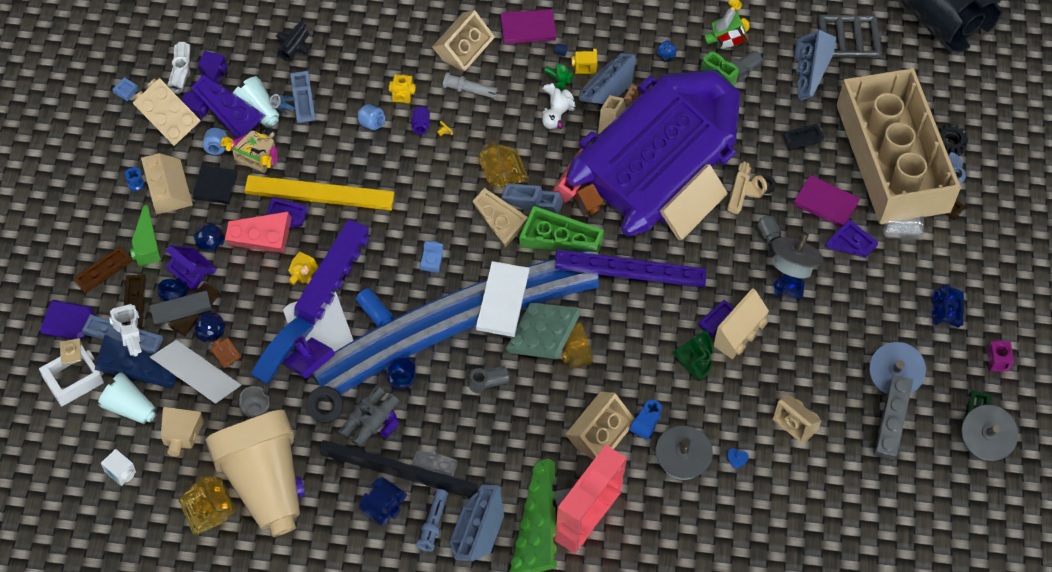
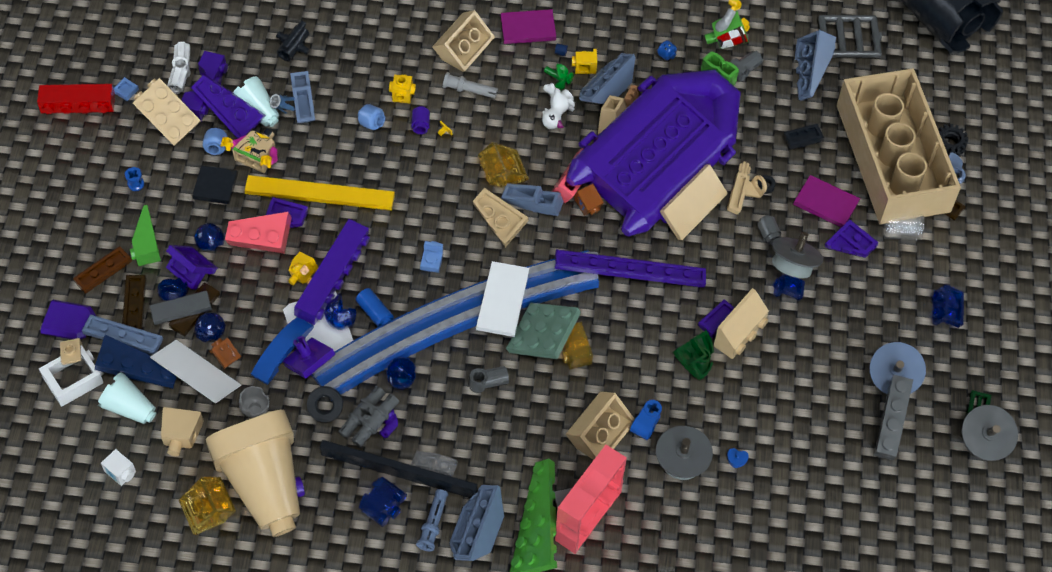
white piece [109,304,142,357] -> none
tan slope [141,153,193,215] -> none
bright green wedge [519,206,604,253] -> none
tan slope [773,396,821,445] -> none
magenta brick [987,340,1014,371] -> none
none -> red brick [37,84,115,114]
none -> clear blue helmet [325,293,357,330]

